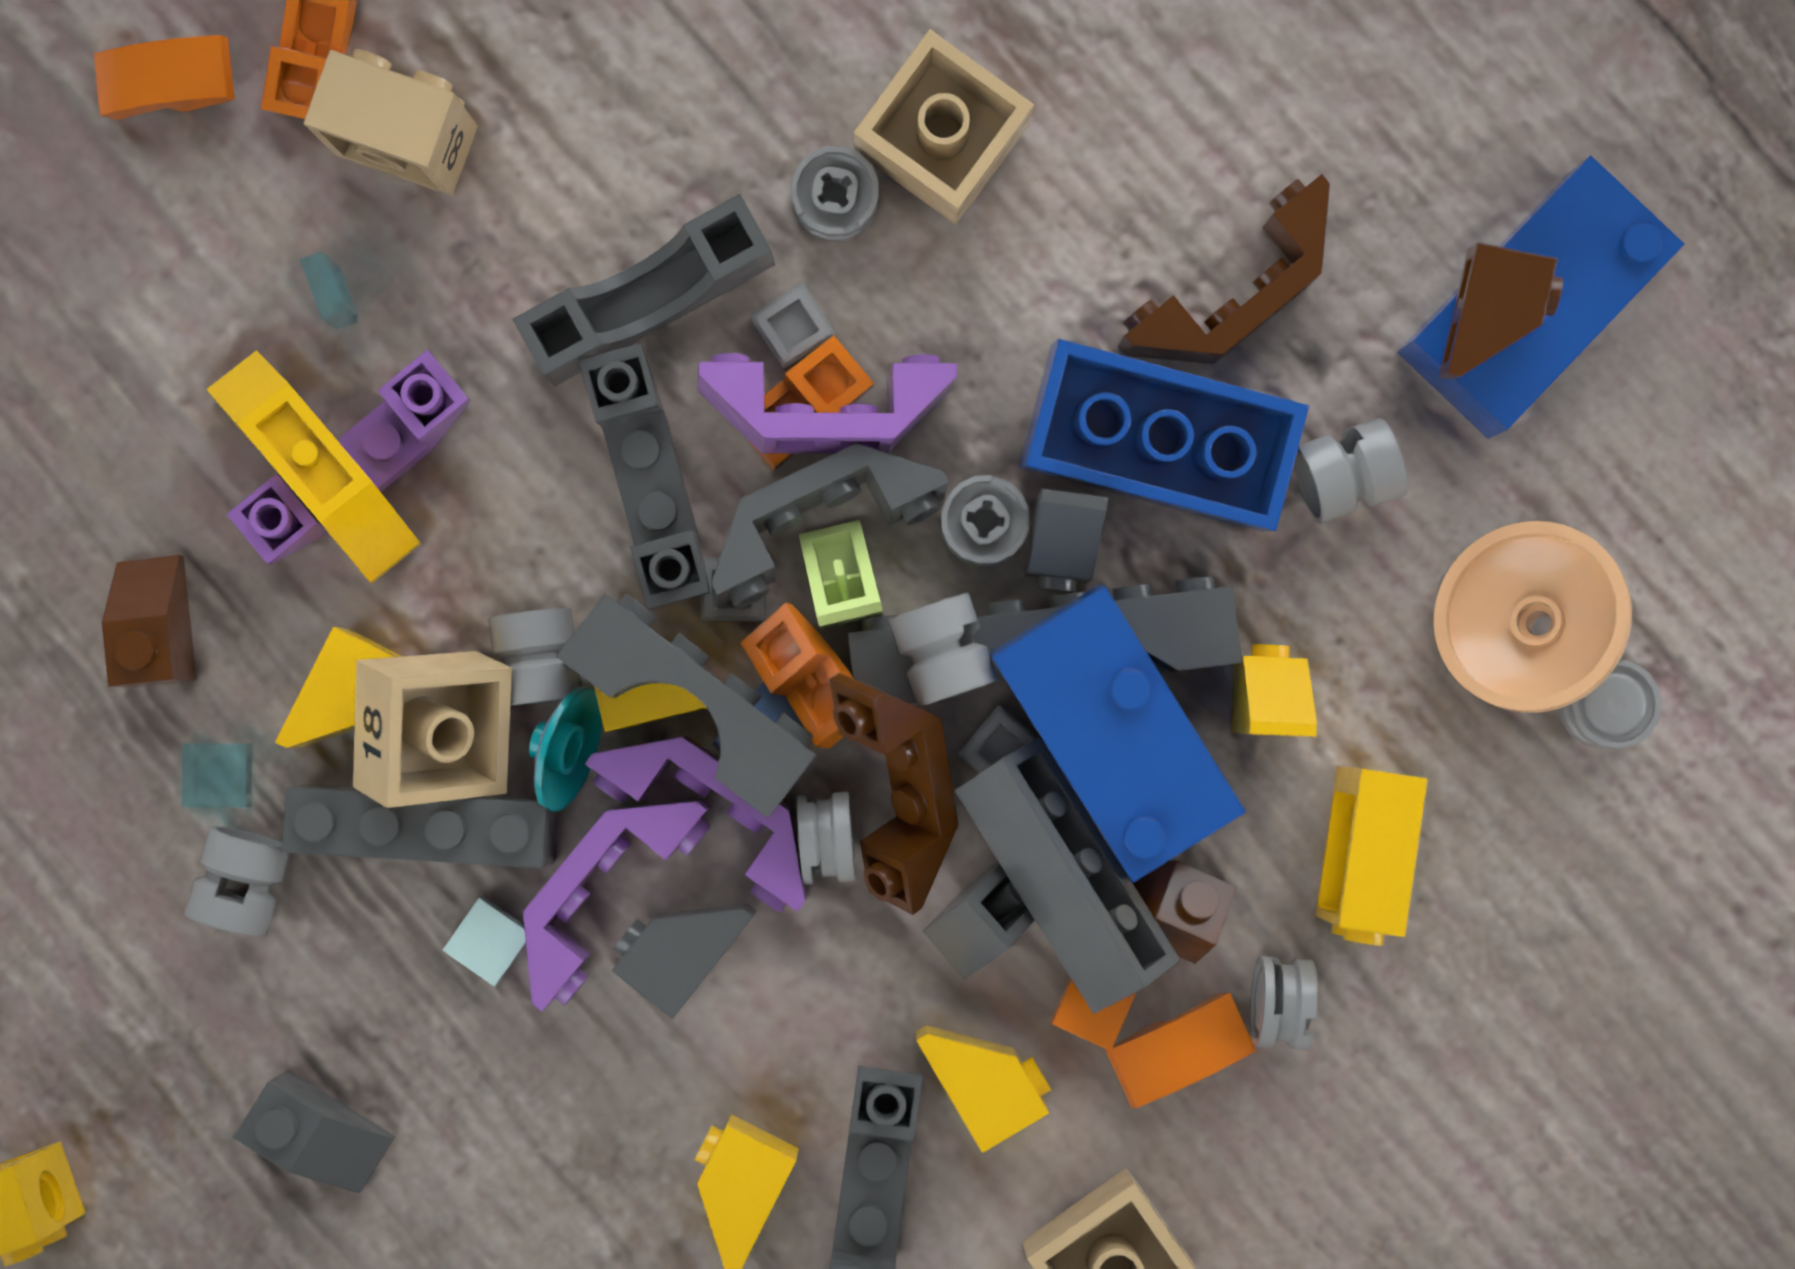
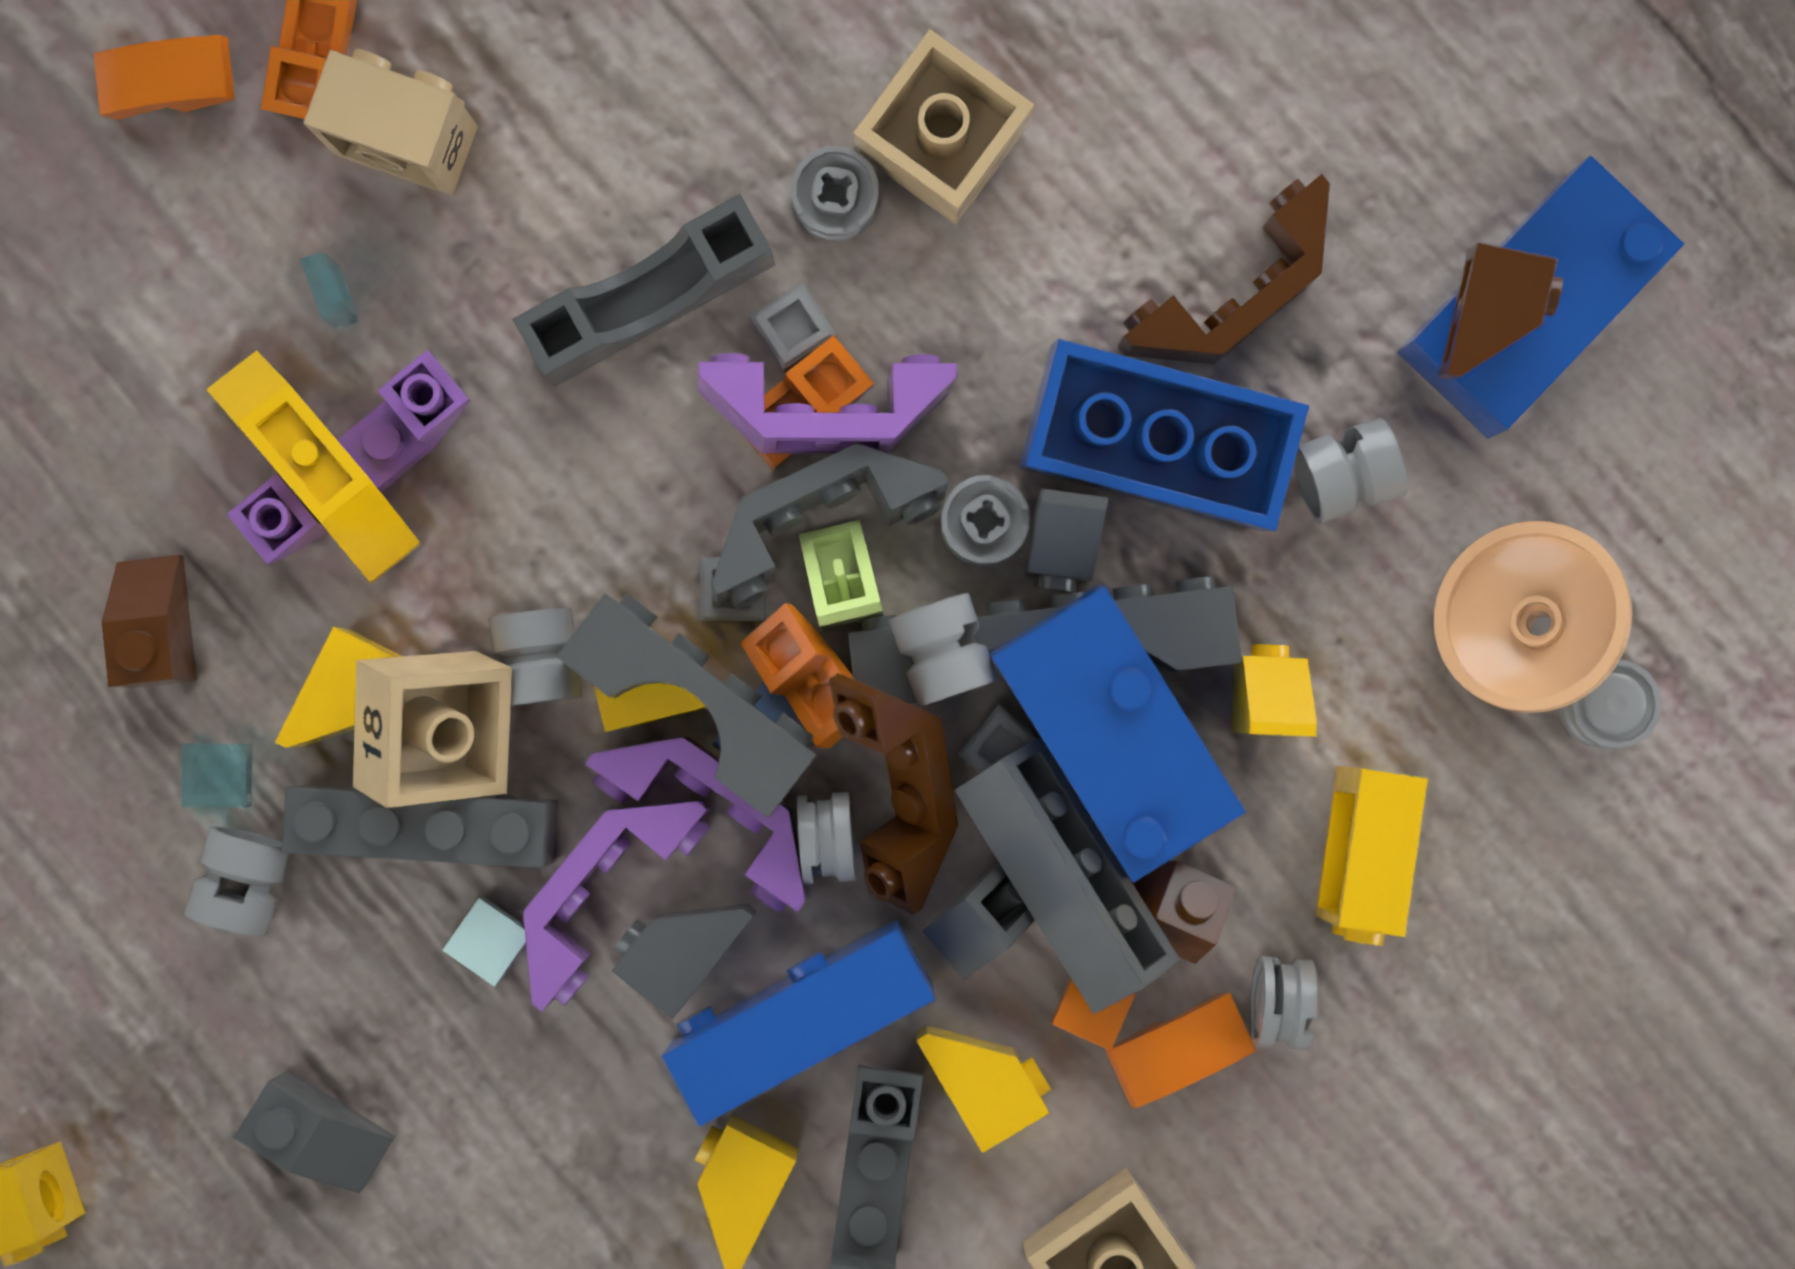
teal dish [529,687,602,812] -> none
dark grey slope [579,343,711,610] -> none
none -> blue brick [661,918,935,1127]

